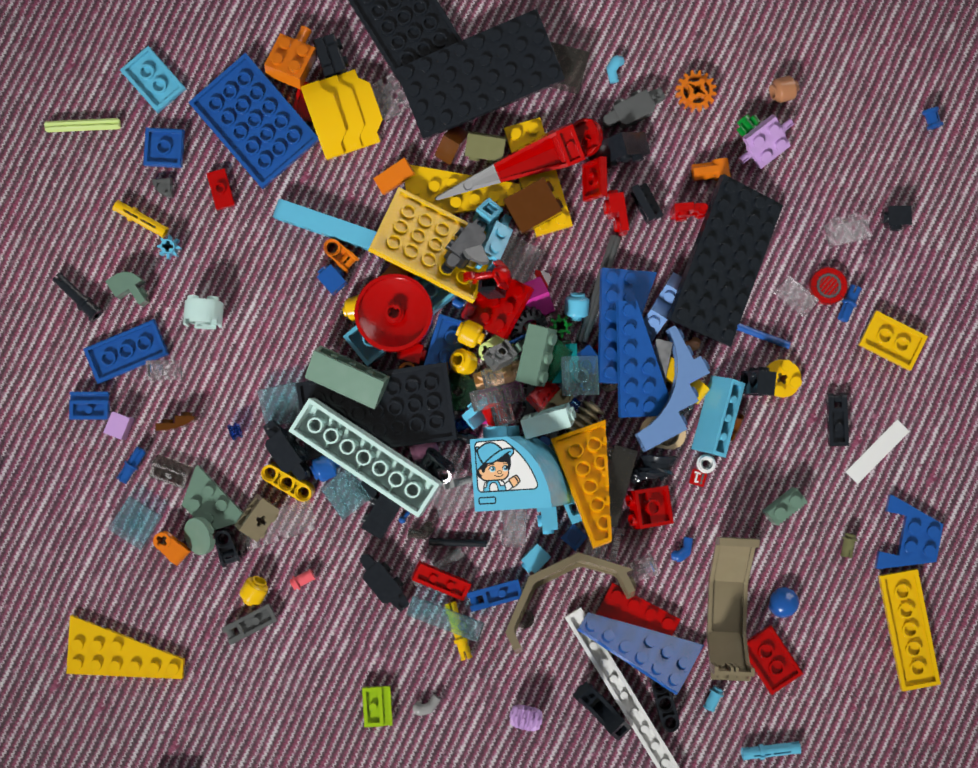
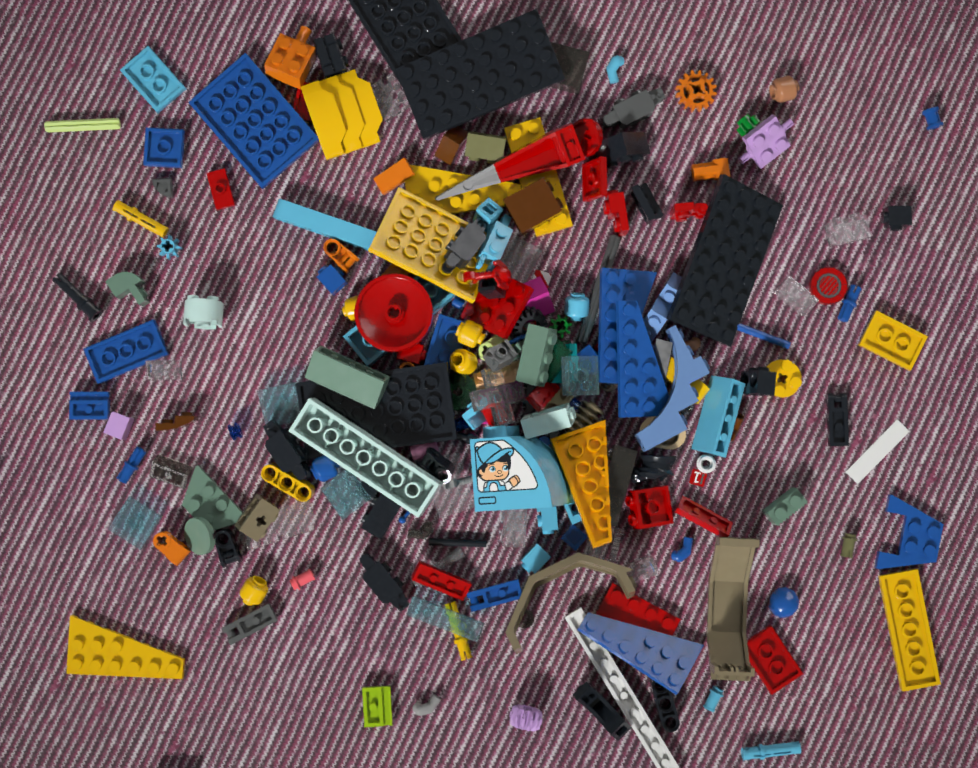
tile [463,244,489,265] -> none
none -> red plate [675,495,733,537]

